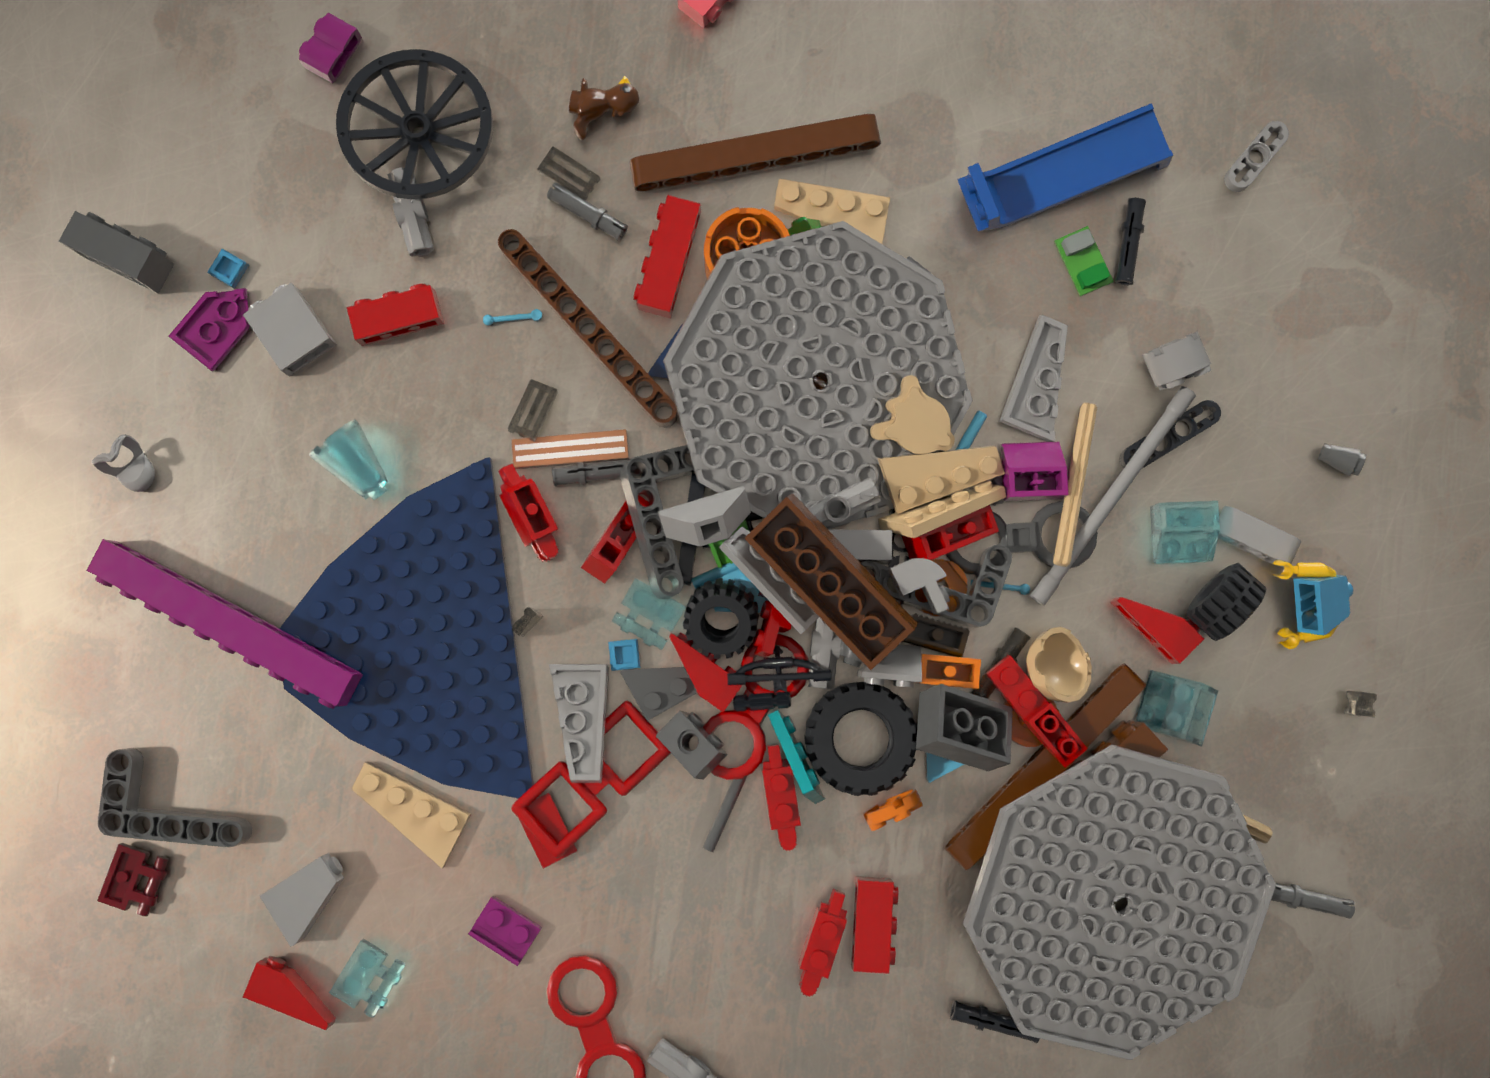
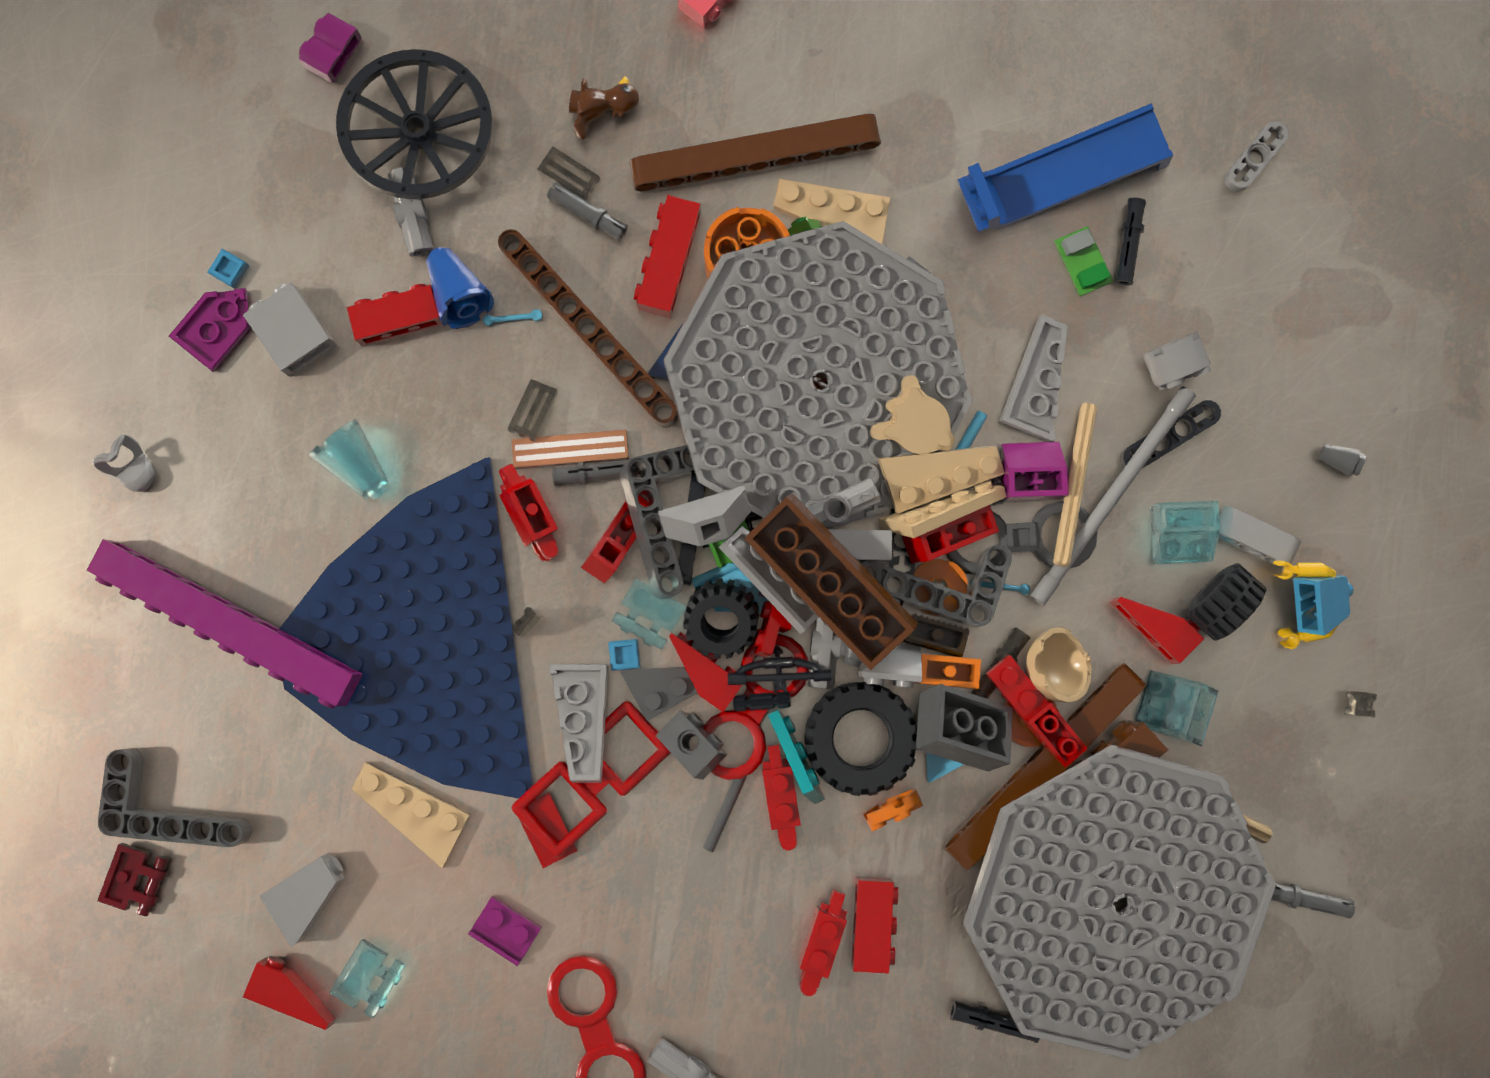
dark grey brick [59,211,174,294] -> none
light grey brick [887,558,950,615] -> none
none -> blue cone [426,247,494,329]

